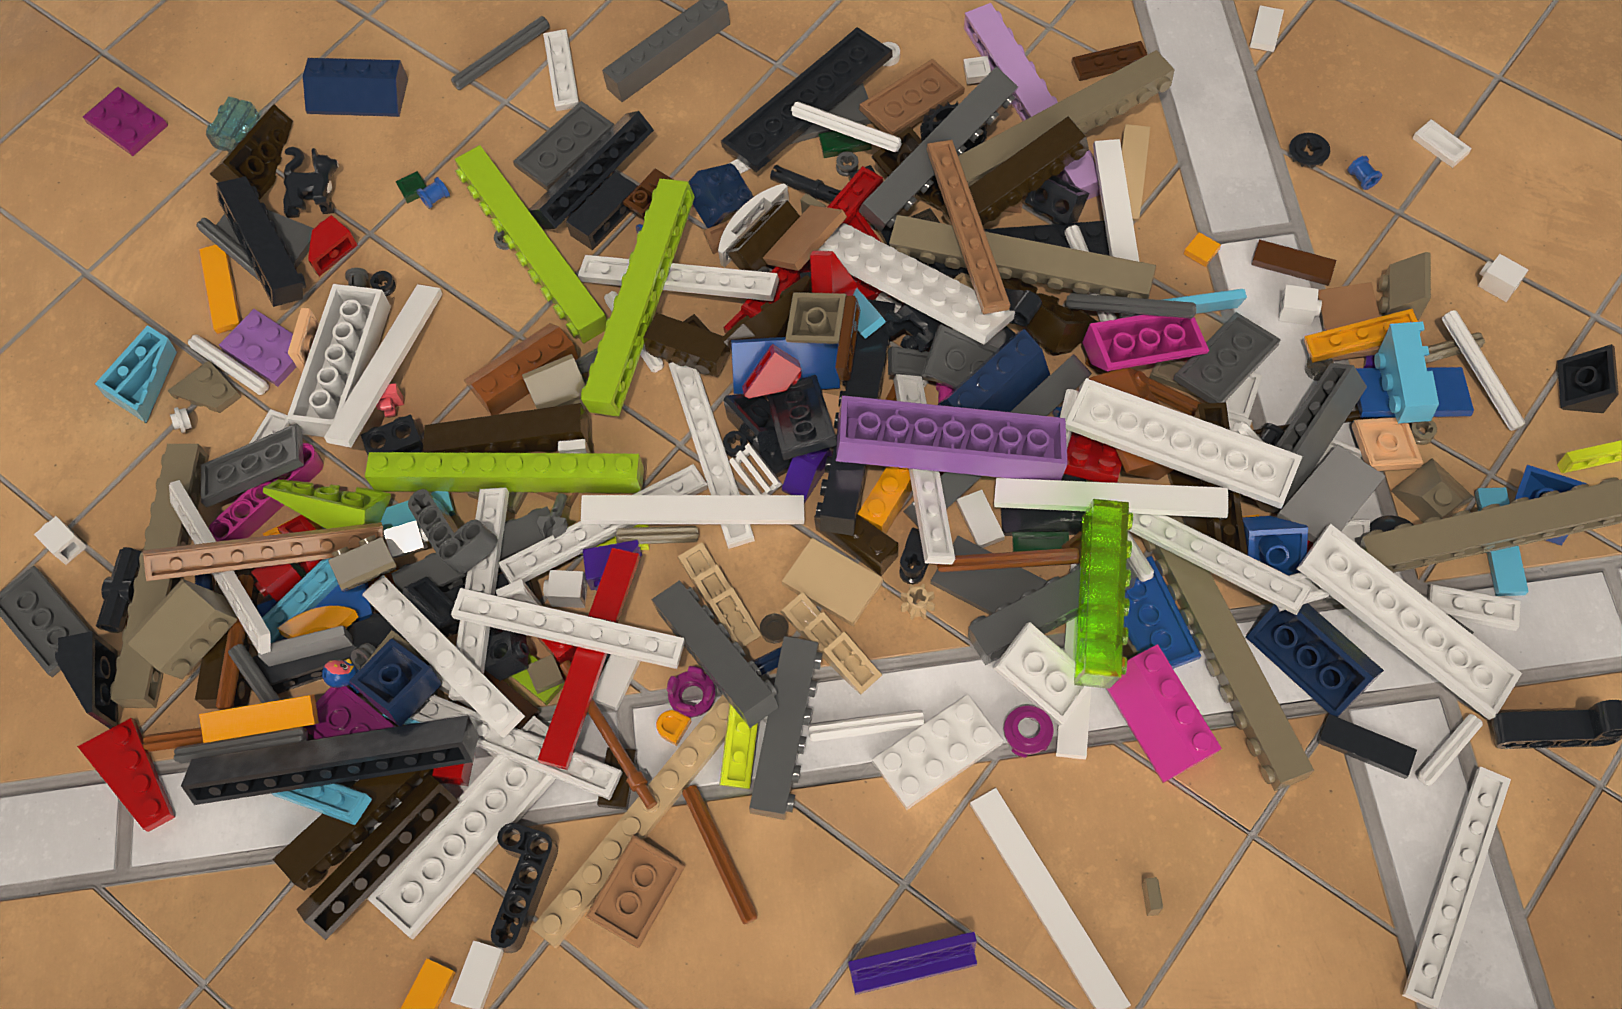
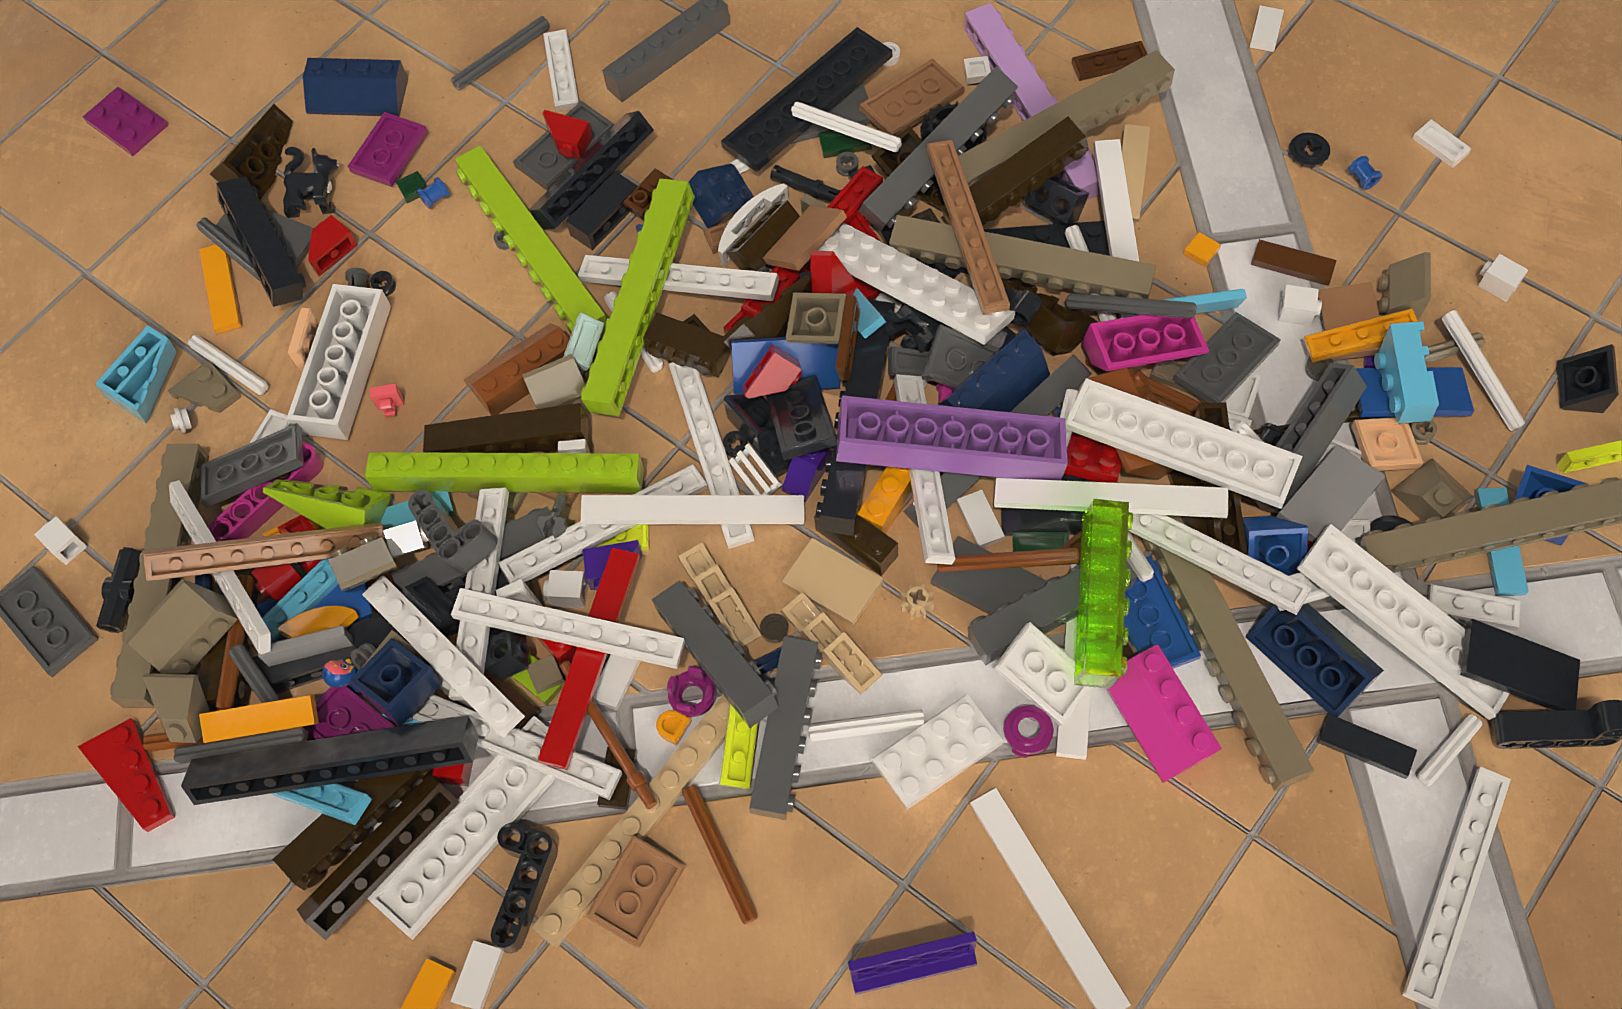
black slope [55,631,118,729] -> none
clear light blue brick [206,97,260,152] -> none
medium lavender plate [219,309,297,387] -> none
white tile [324,284,442,448] -> none
black brick [360,414,424,455] -> none
dark tan axle [616,526,699,544] -> none
black piece [899,527,929,585] -> none
dark tan tile [1142,877,1163,916] -> none
none -> dark tan slope [143,674,210,743]
none -> magenta plate [348,112,428,187]
none -> red slope [542,109,593,159]
none -> light aqua tile [563,313,605,371]
none -> black tile [1460,619,1580,711]

